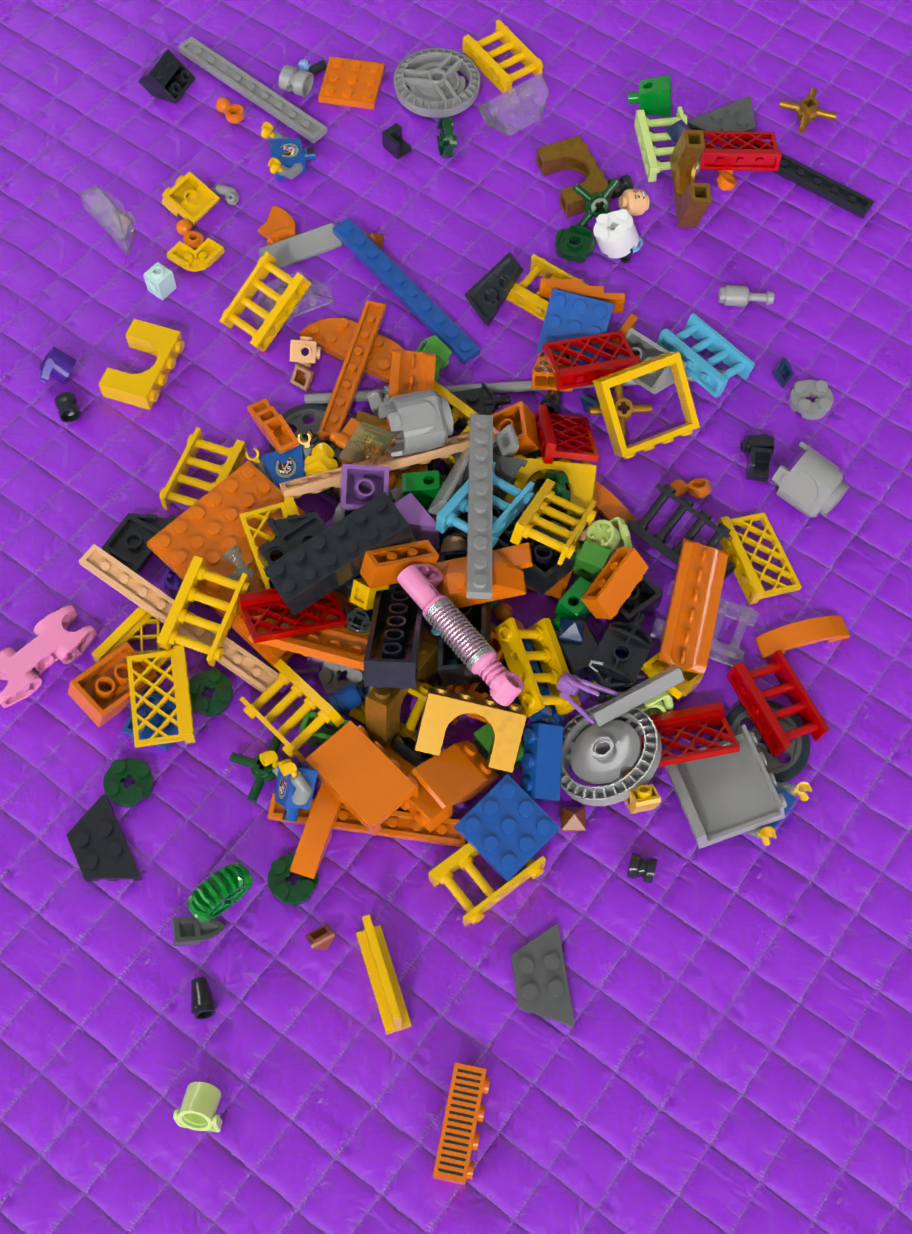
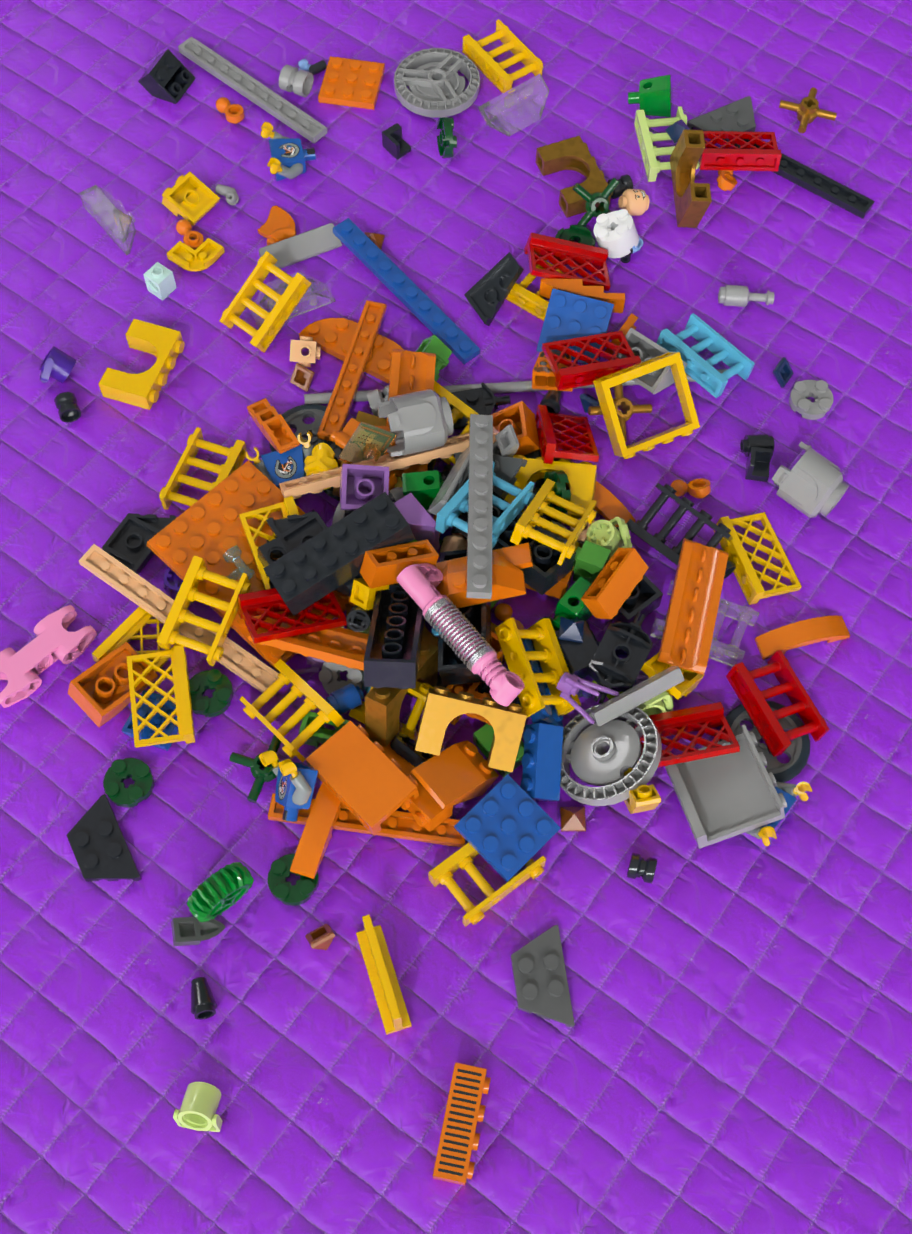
none -> red fence [524,233,611,291]

